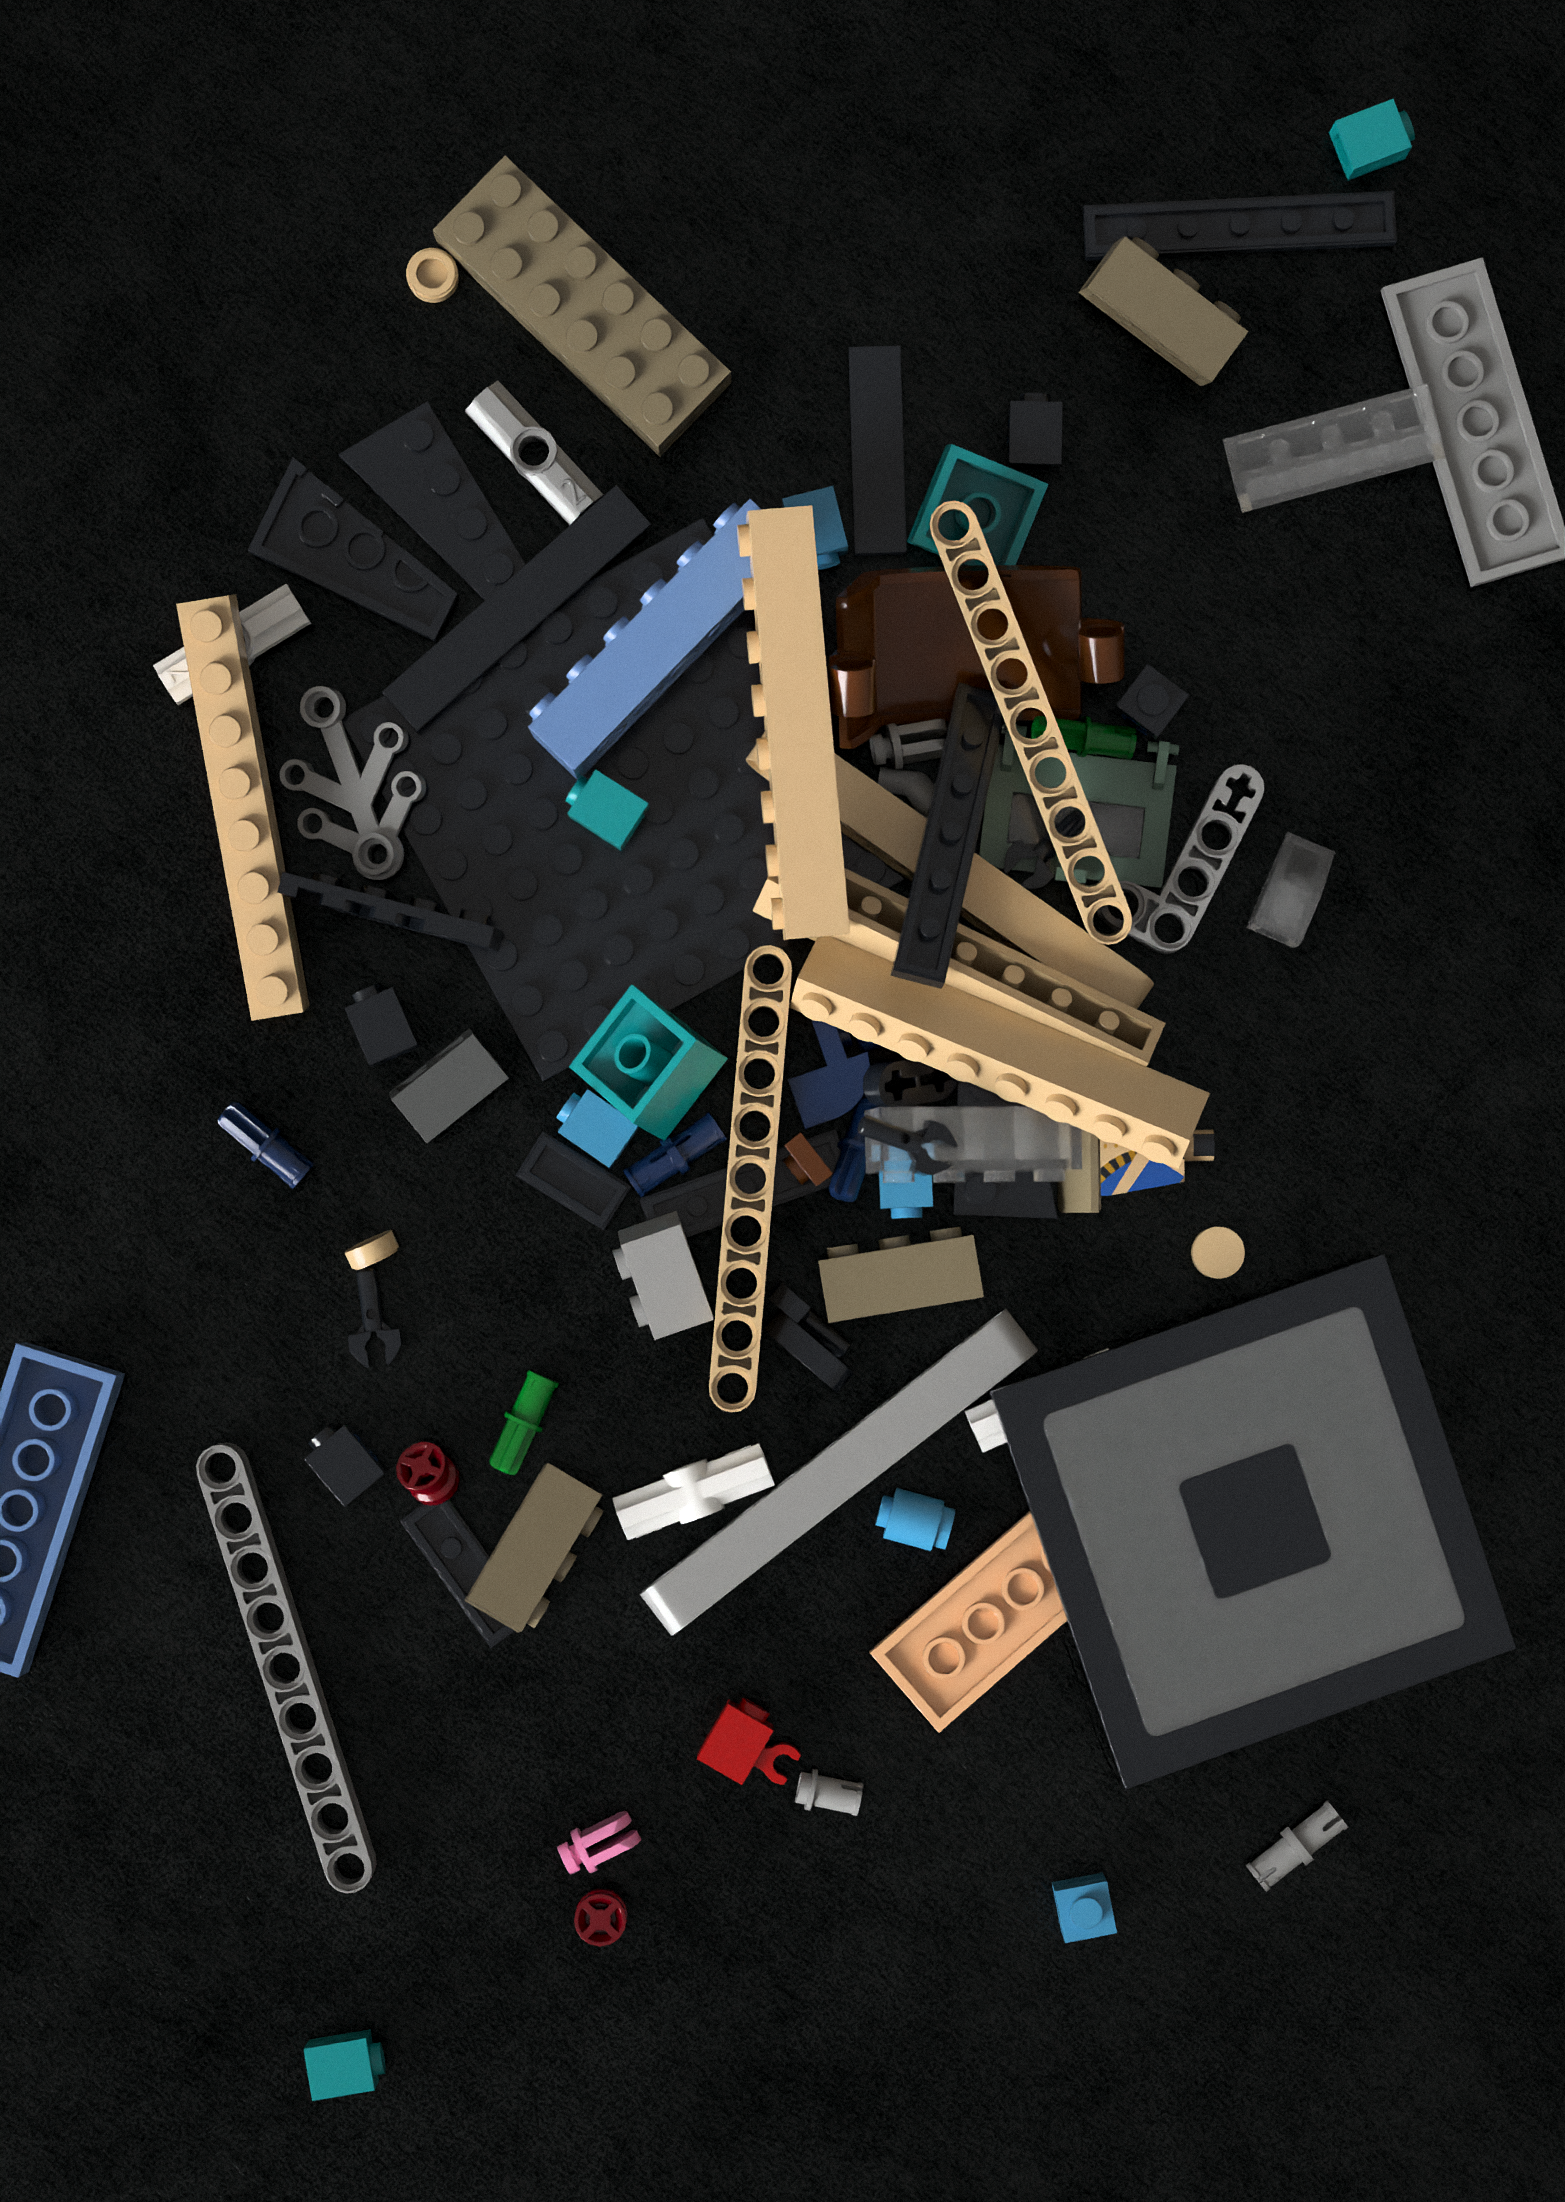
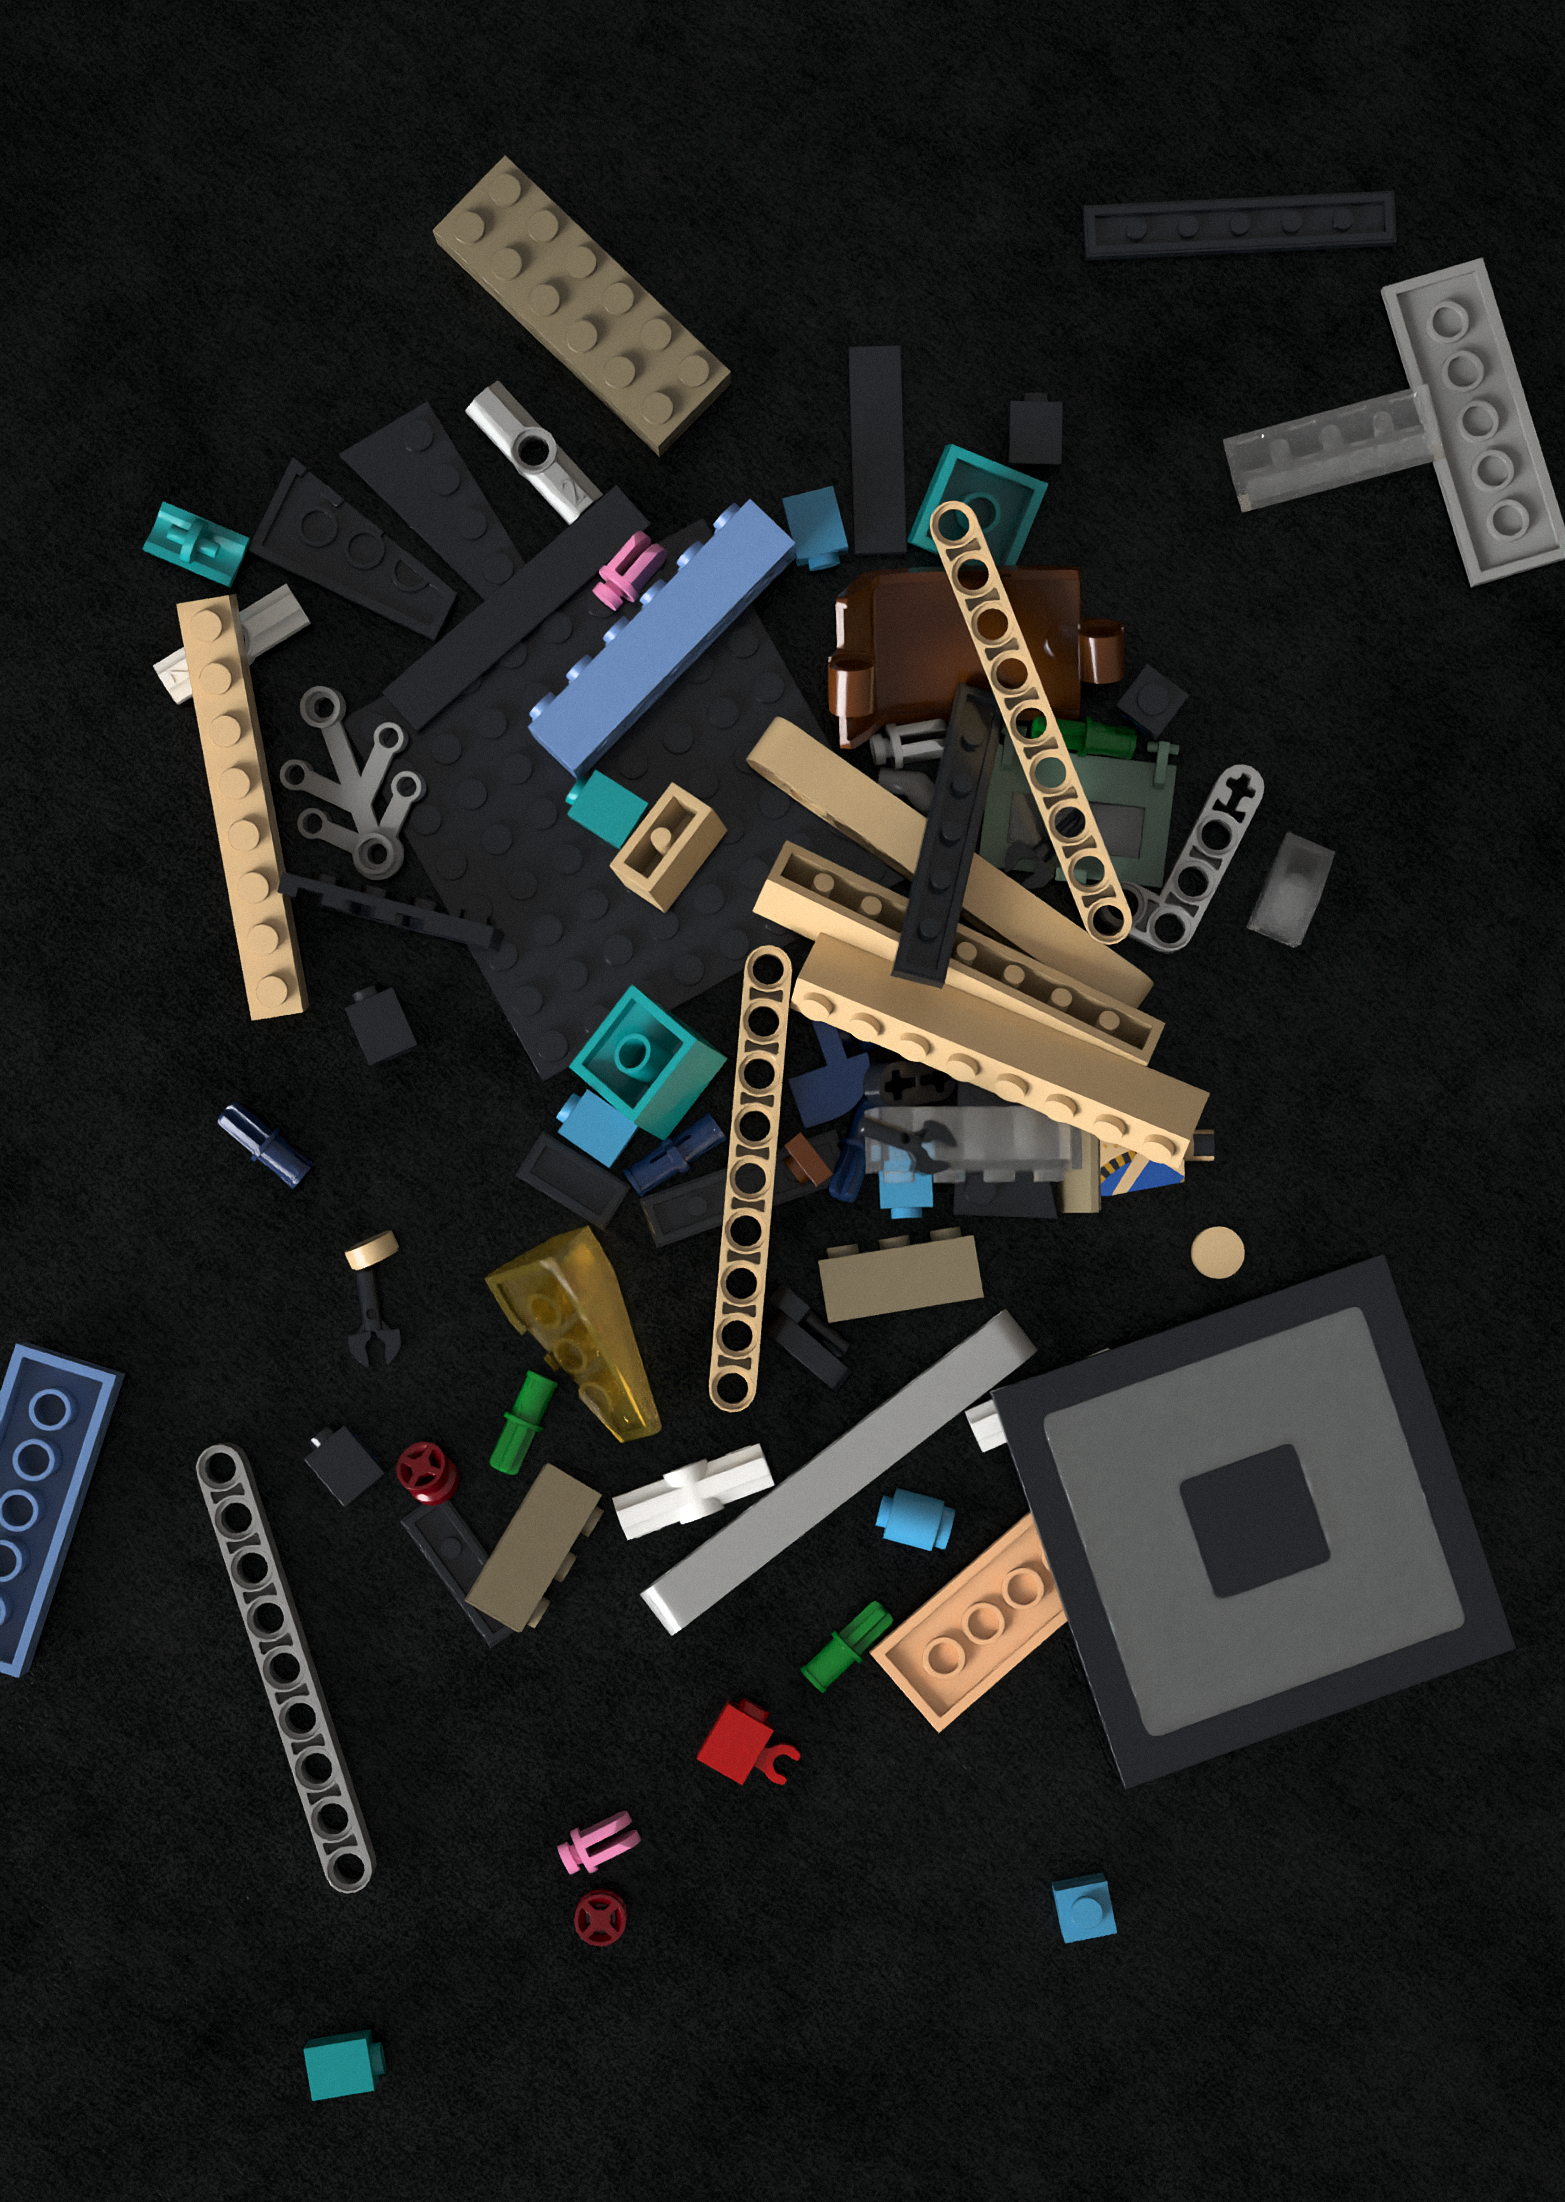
dark grey hinge [389,1028,509,1143] -> none
tan tile [406,248,459,303] -> none
light grey brick [612,1211,714,1340] -> none
tan brick [737,505,850,940] -> none
light grey pin [795,1769,863,1816] -> none
dark tan brick [1078,236,1249,386] -> none
light grey pin [1246,1801,1348,1892] -> none
teal brick [1329,99,1415,181] -> none
none -> teal hips [143,501,251,588]
none -> clear yellow wedge [484,1226,662,1443]
none -> bright pink arm [593,531,667,611]
none -> tan brick [609,782,728,913]
none -> green axle [800,1601,894,1693]

